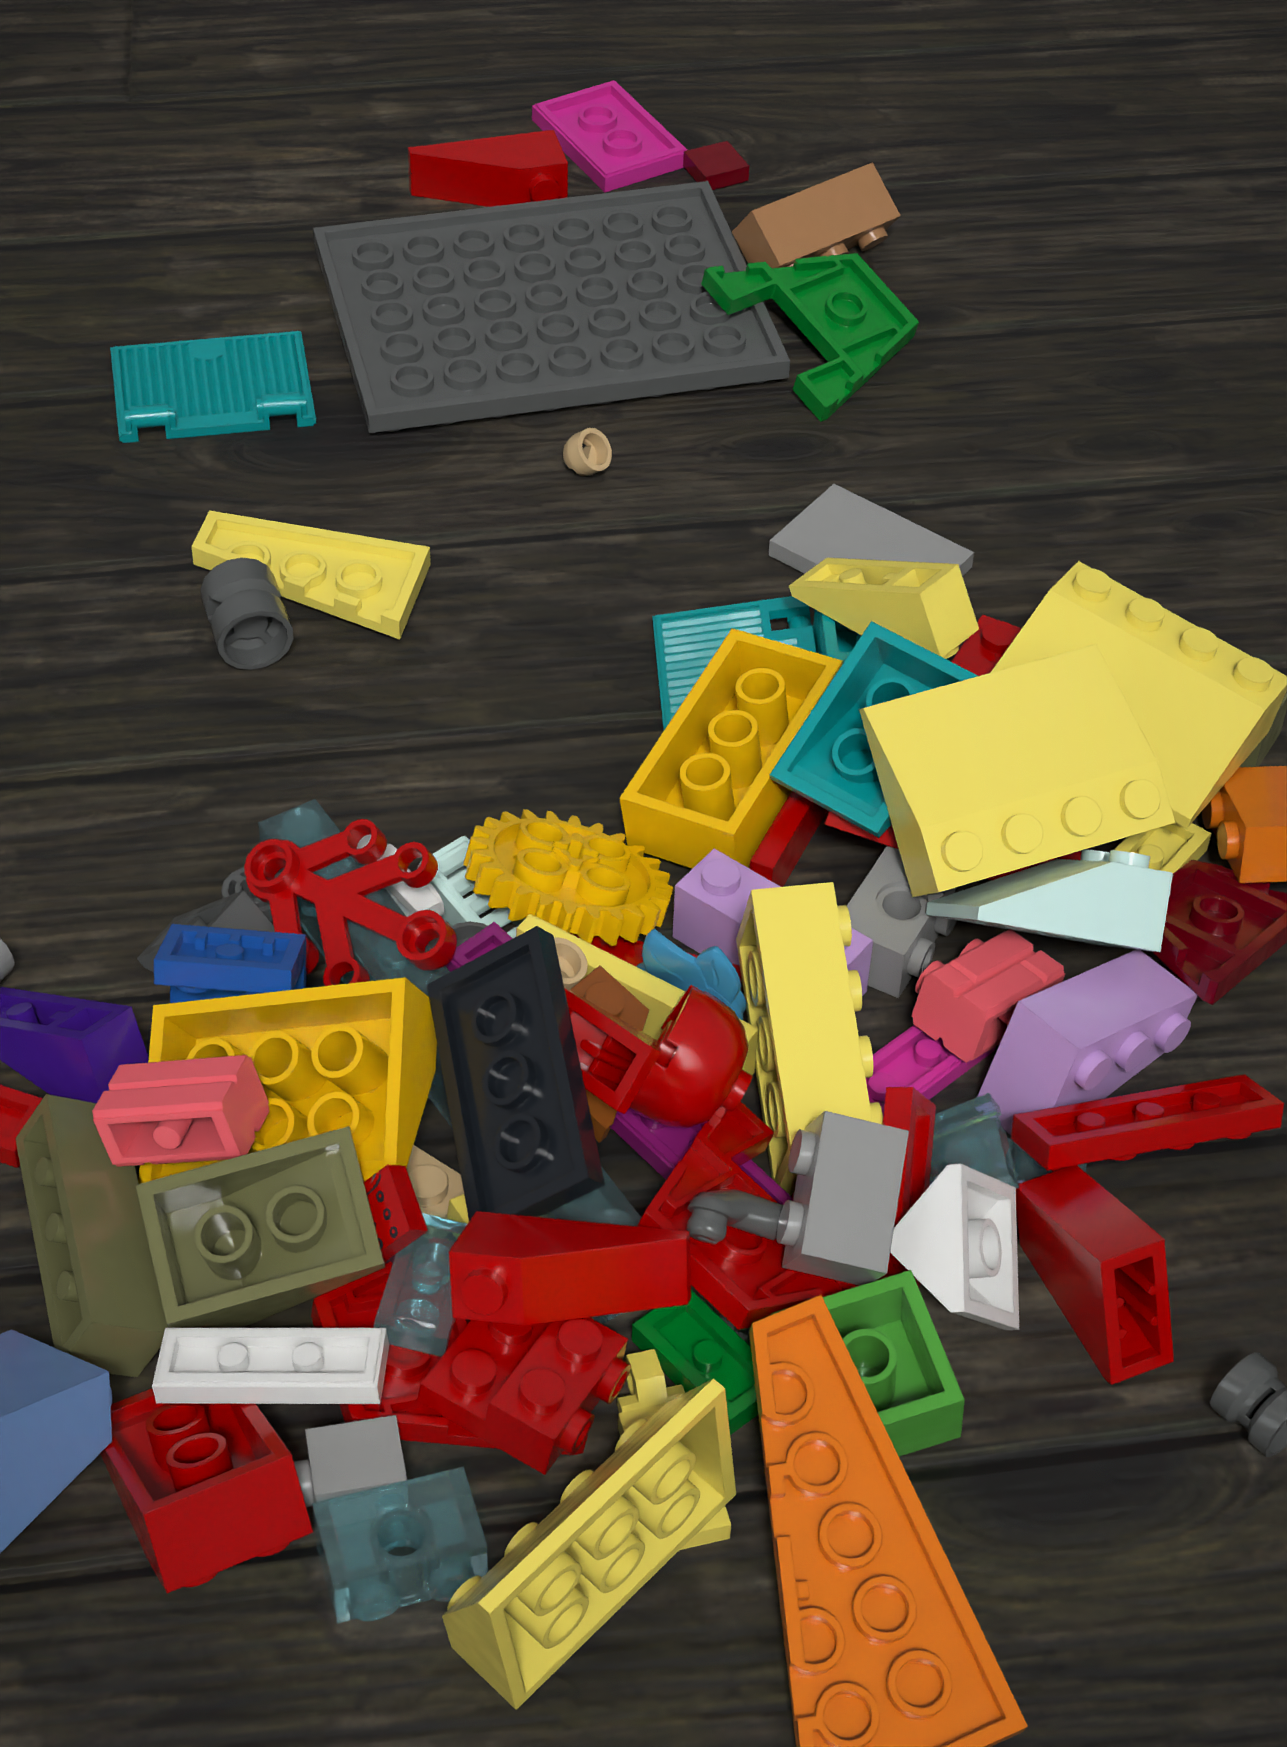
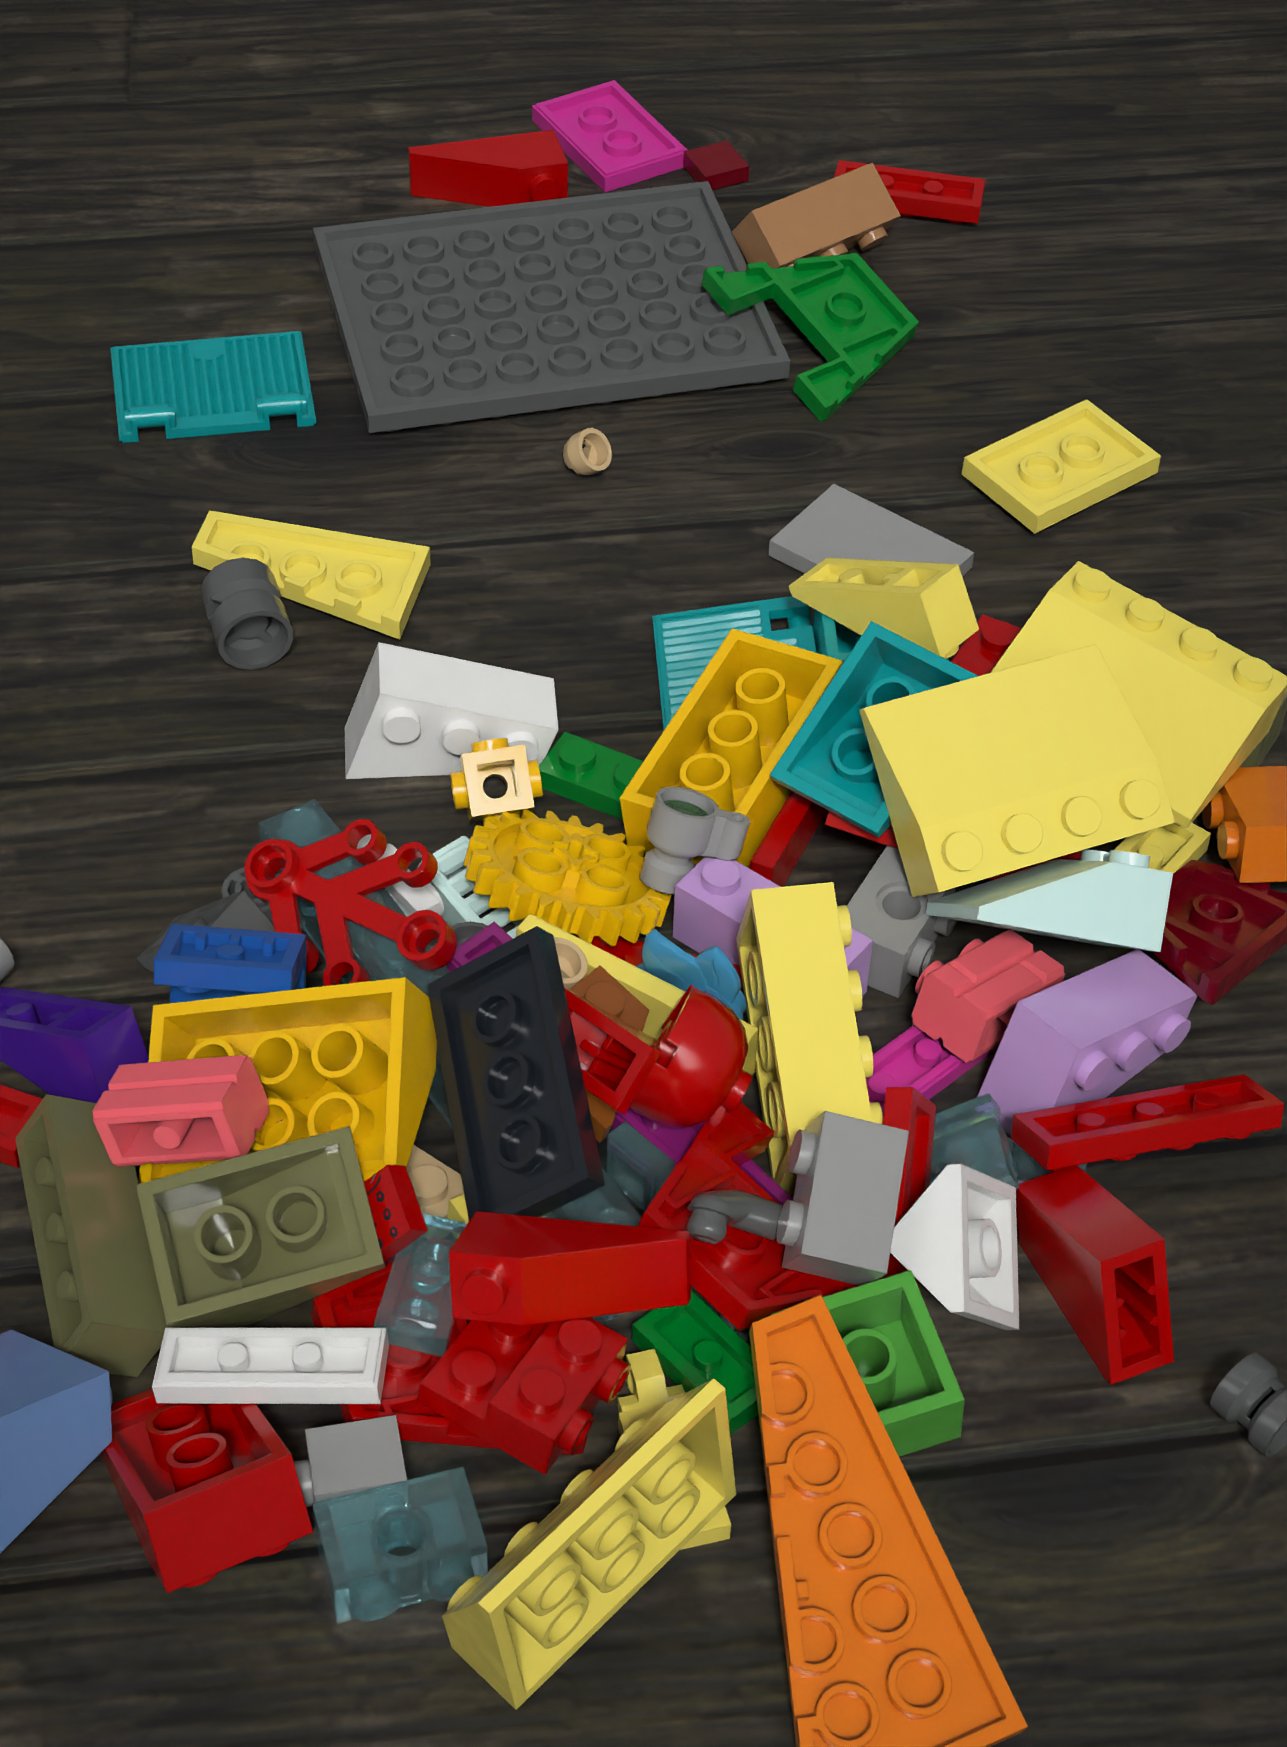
none -> white wedge [344,642,558,779]
none -> yellow brick [450,738,543,824]
none -> green plate [539,732,644,820]
none -> clear light blue tile [606,1121,675,1211]
none -> light grey piece [640,787,750,894]
none -> red plate [834,160,986,224]
none -> light yellow plate [962,399,1161,534]

